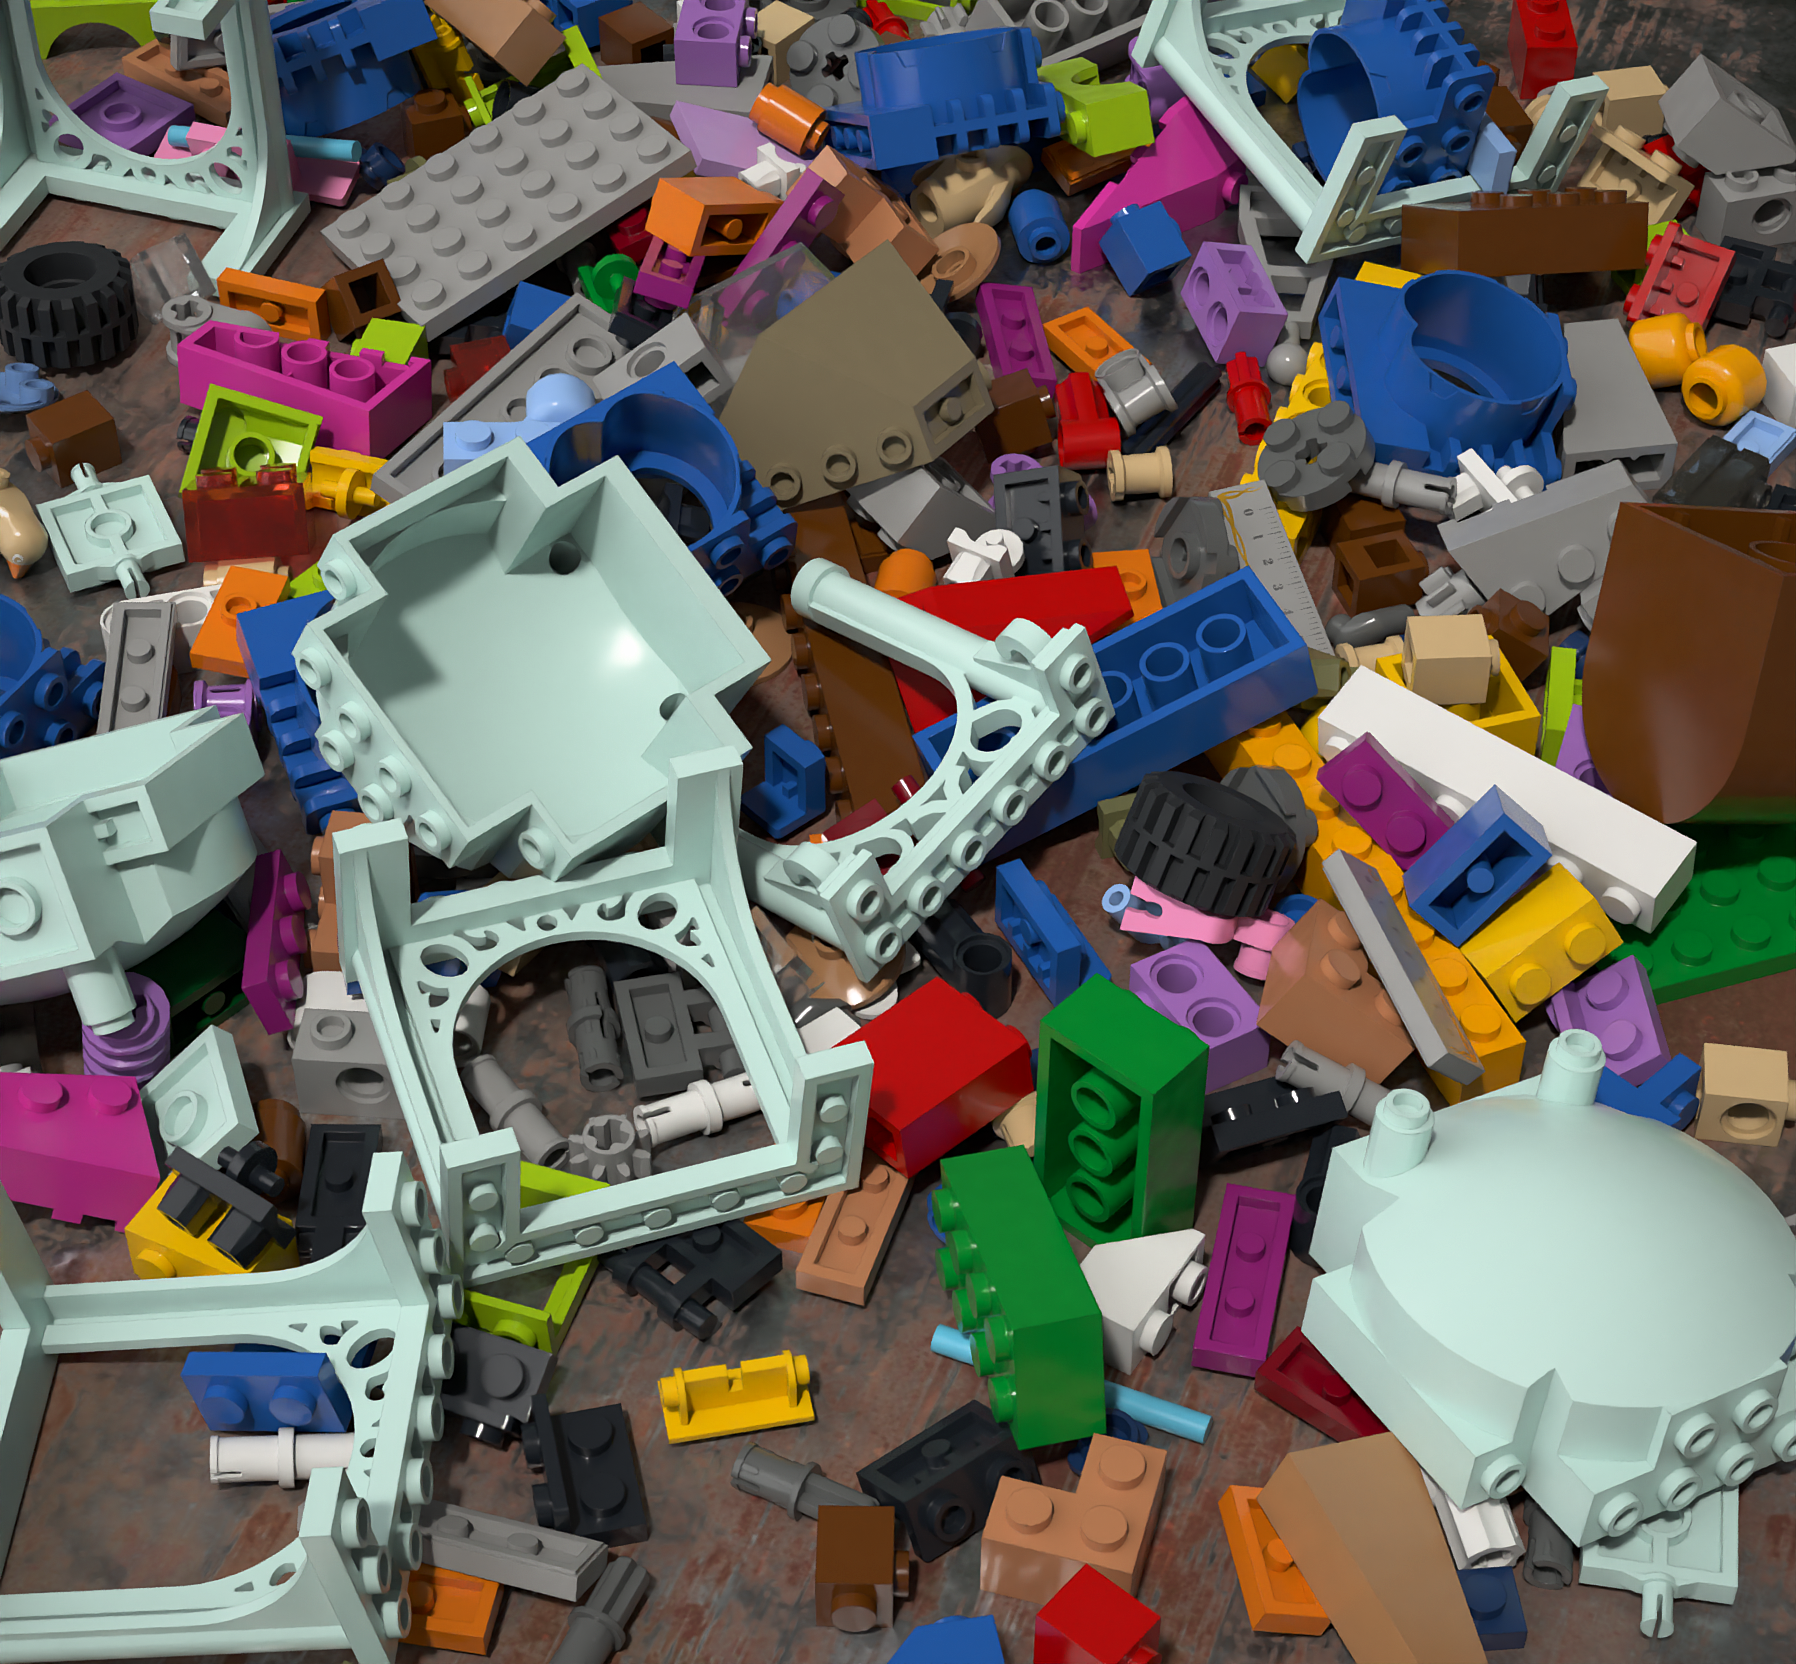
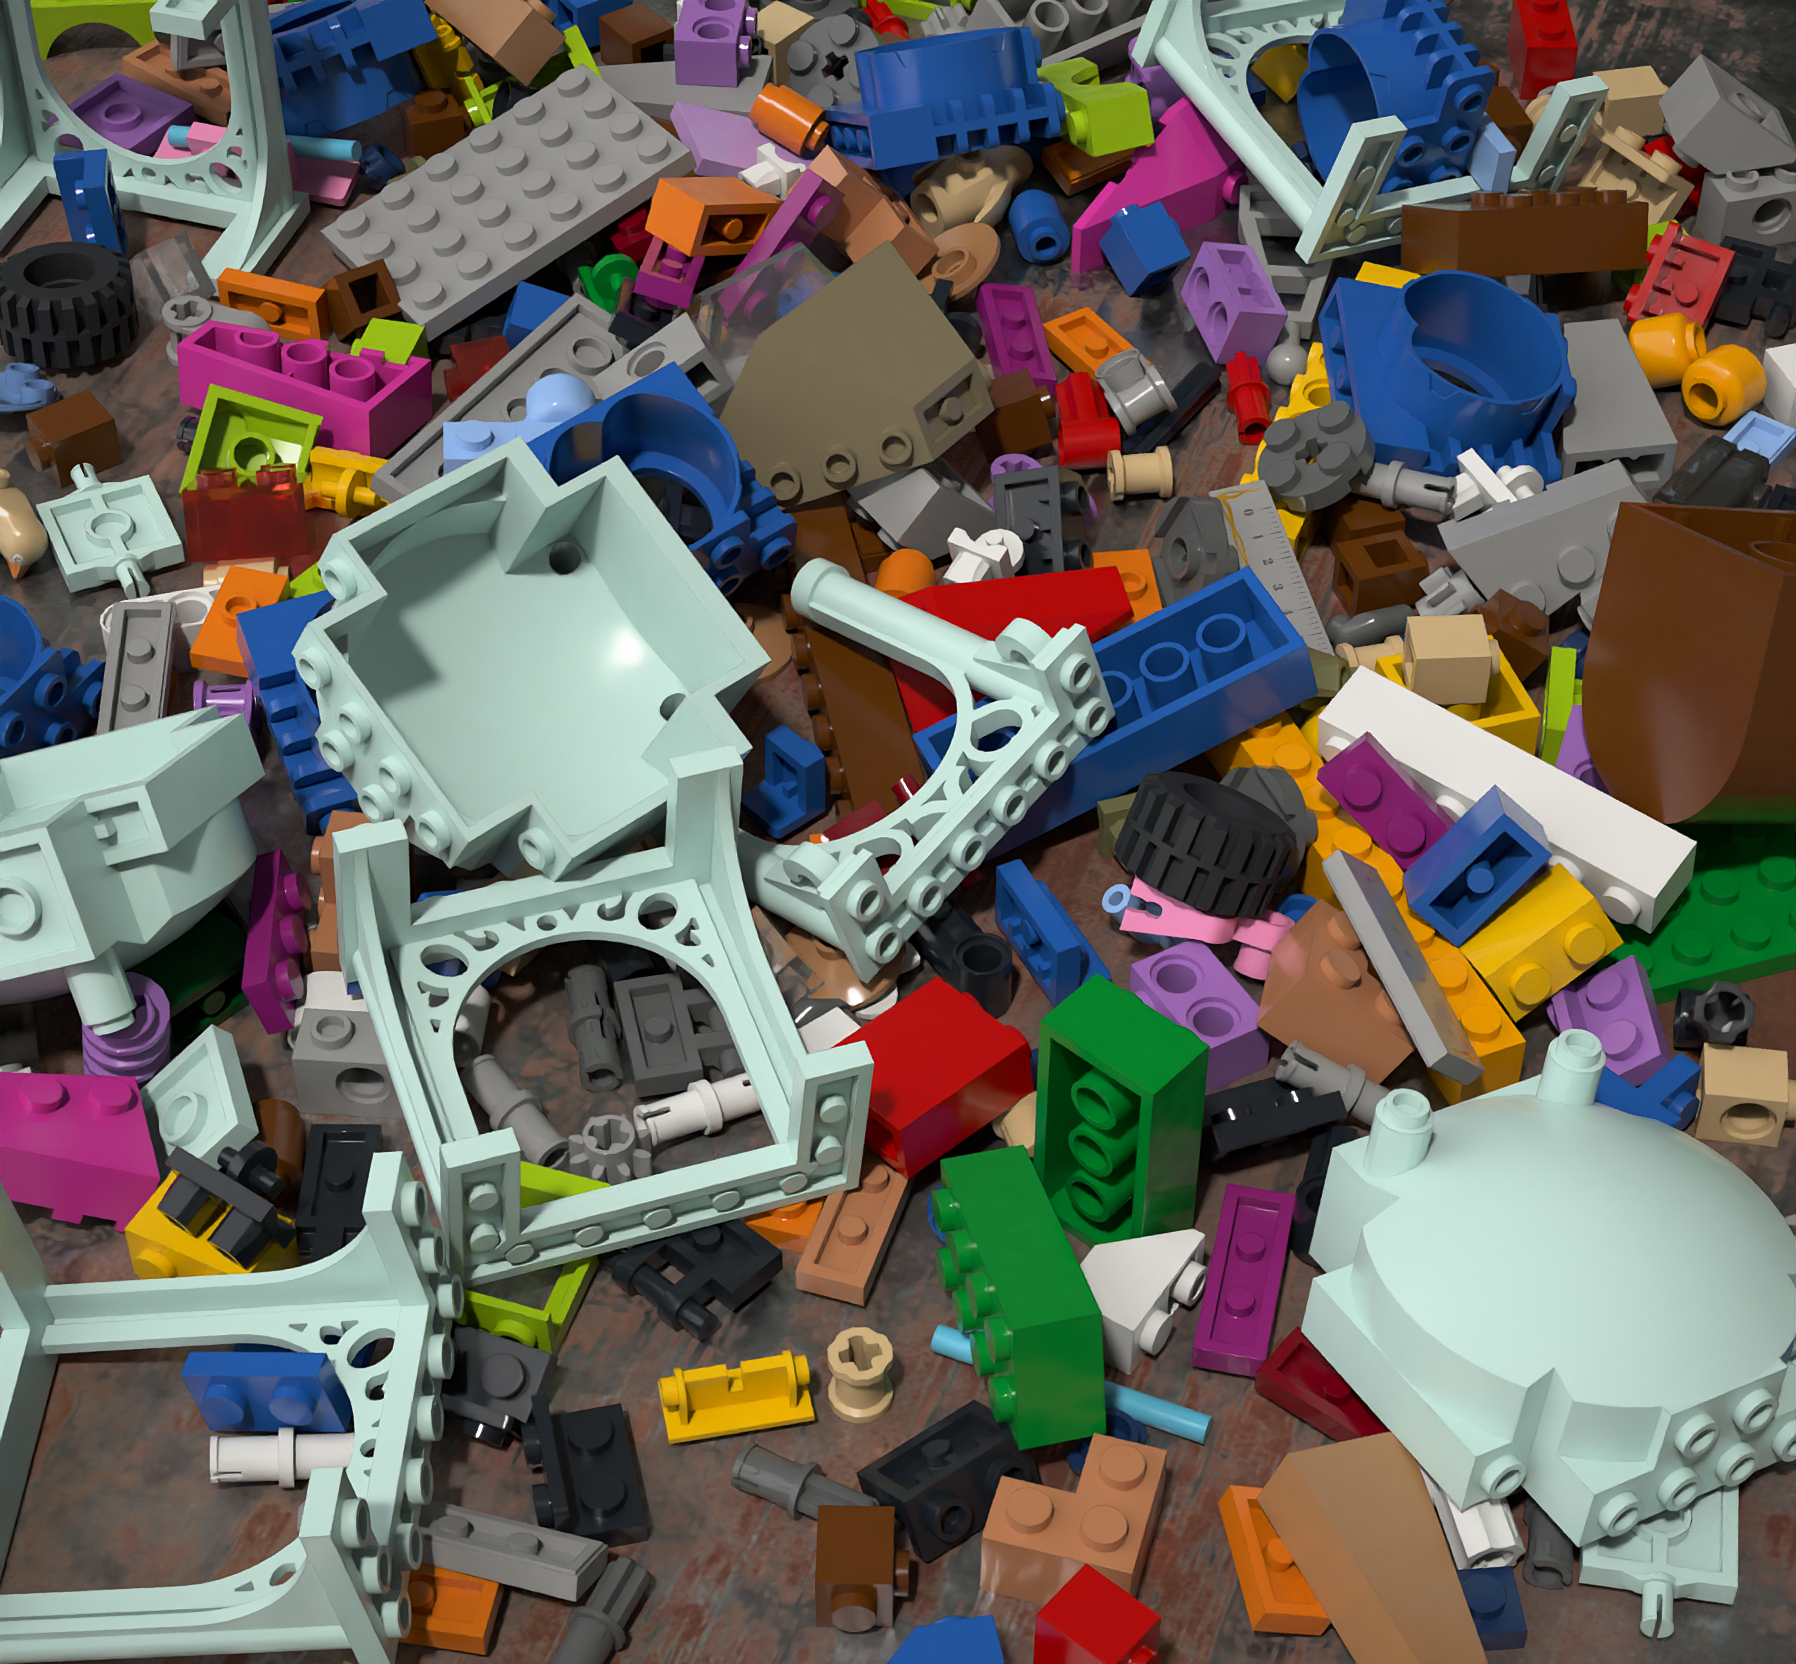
none -> blue bracket [53,148,128,258]
none -> tan bush [827,1327,893,1424]
none -> black piece [1673,981,1755,1049]

